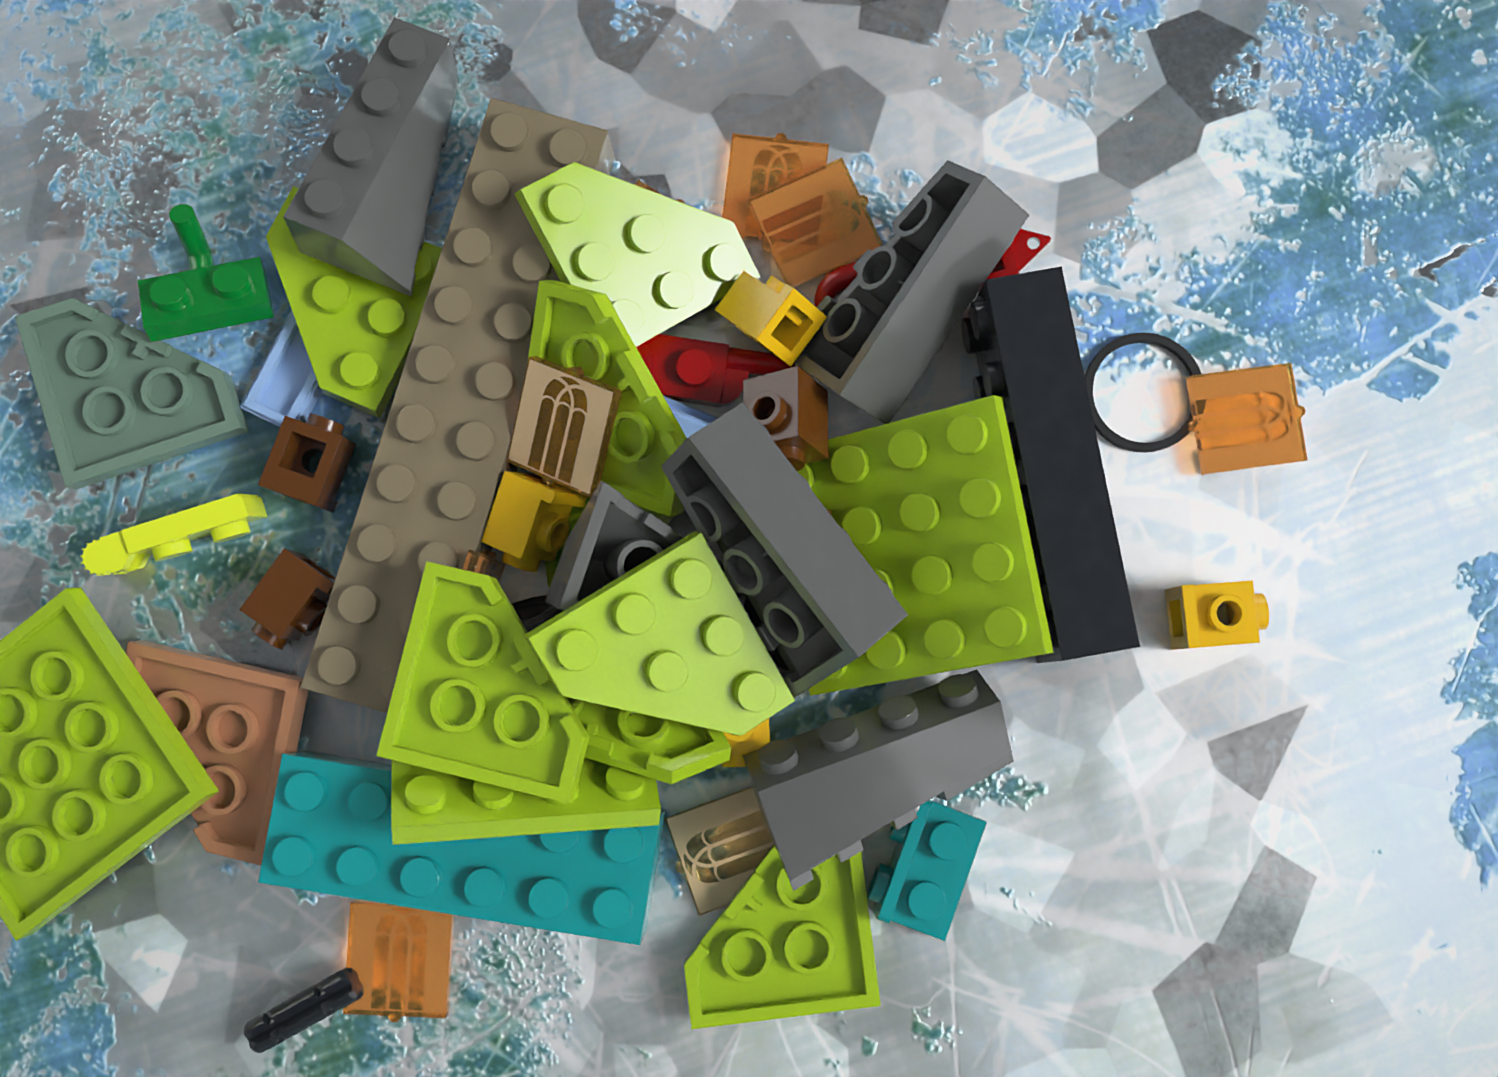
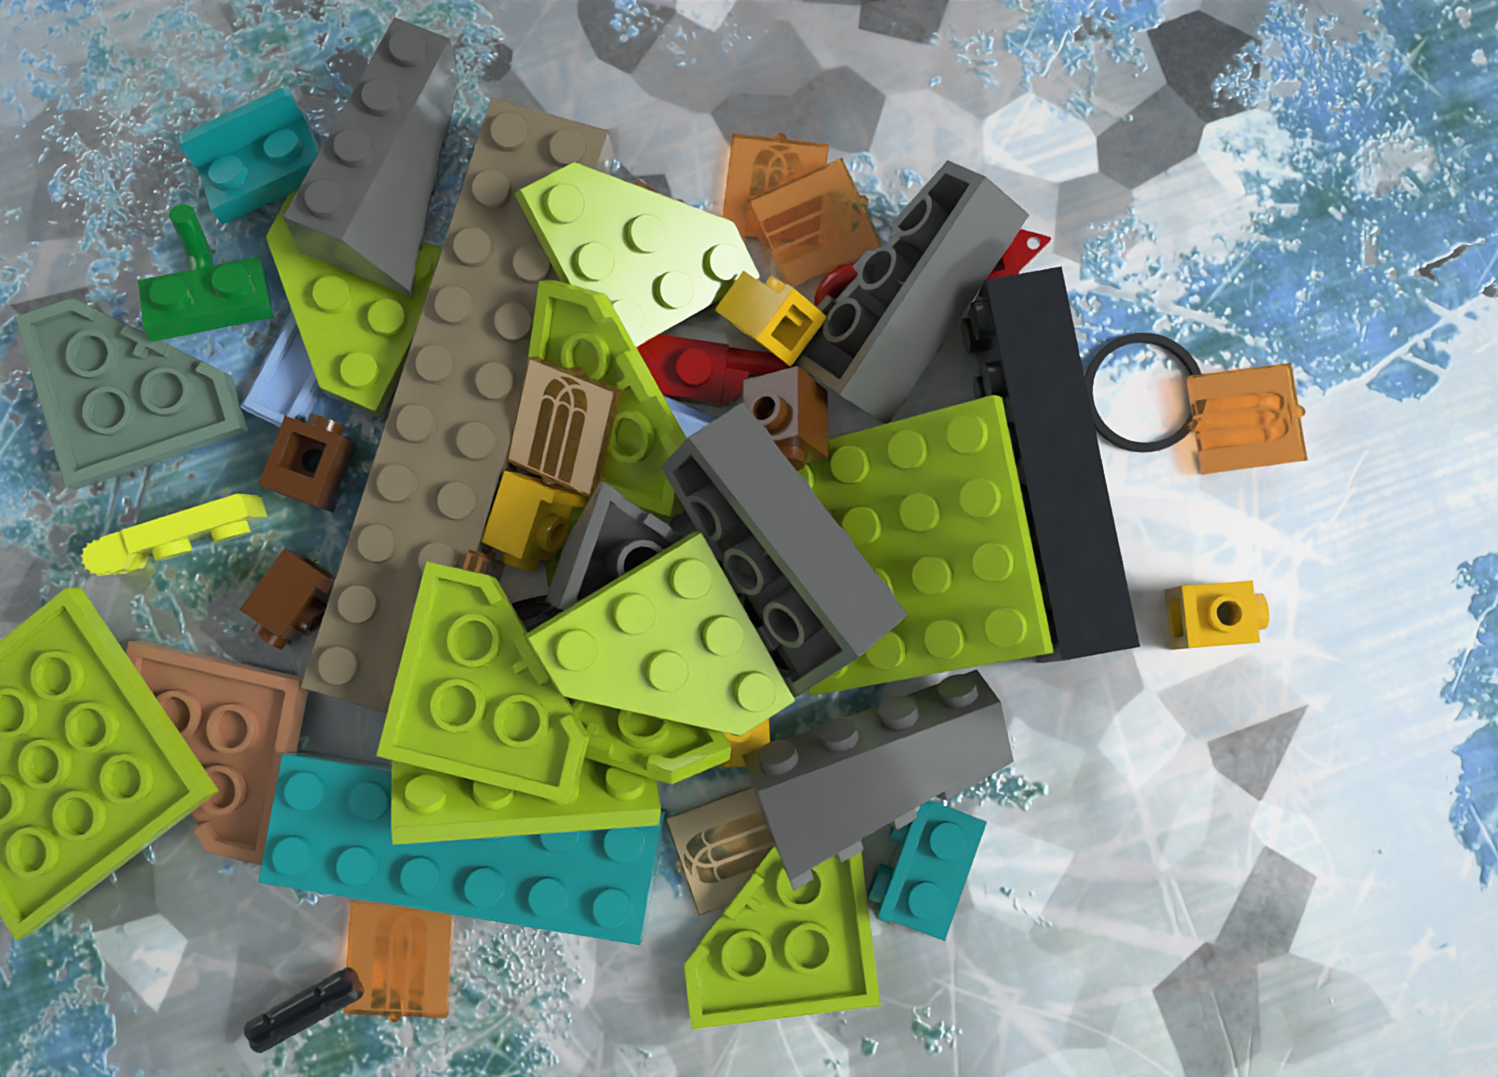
none -> teal bracket [178,88,321,225]

